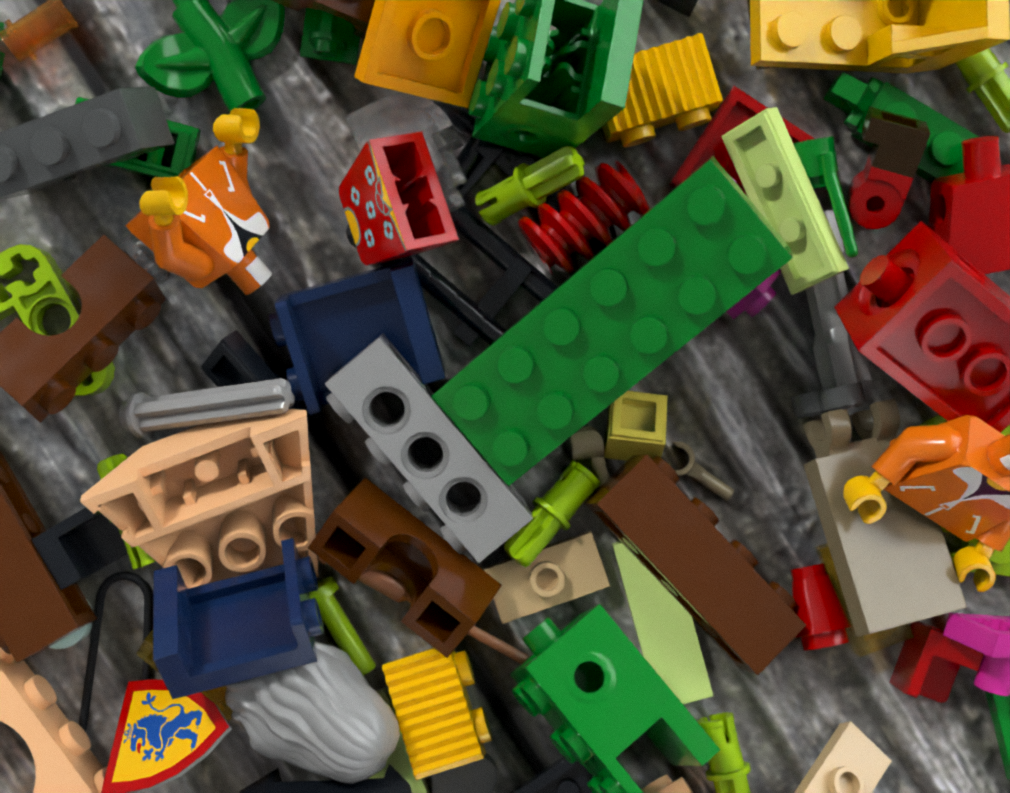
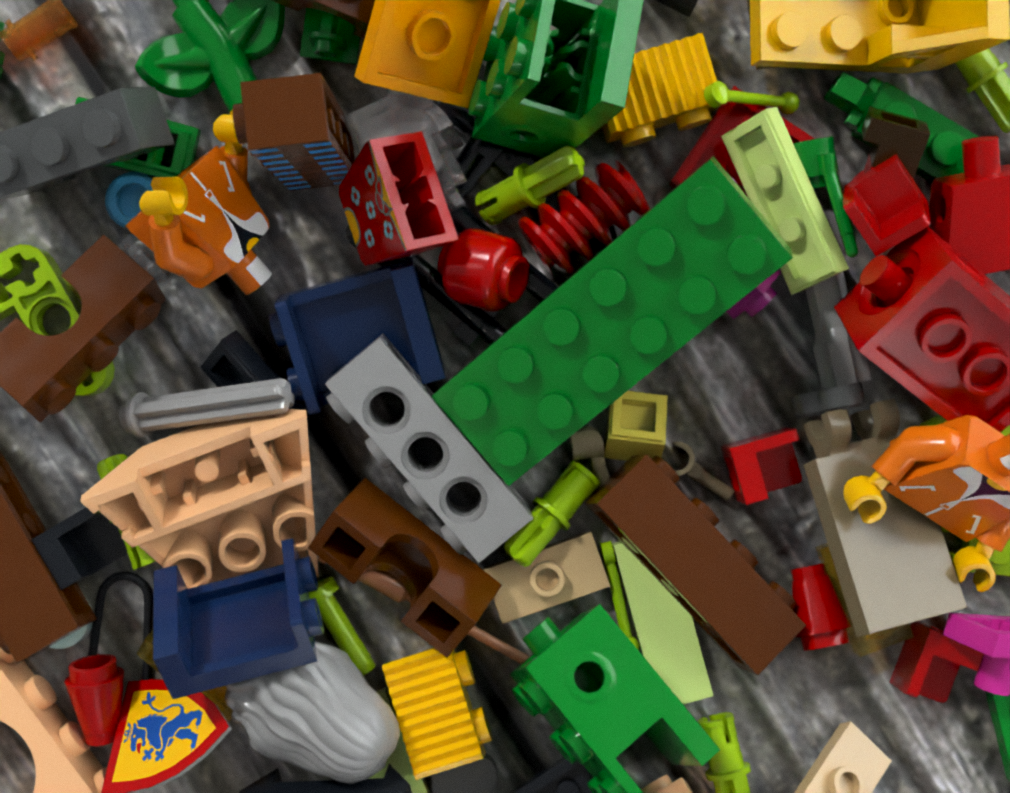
none -> red cone [64,654,124,746]
none -> dark azure tile [105,172,153,229]
none -> reddish brown brick [233,73,355,191]
none -> red head [438,228,529,312]
none -> lime hinge [600,541,640,651]
none -> lime hinge [704,81,800,114]
none -> red panel [720,427,802,505]
none -> red panel [843,154,931,257]

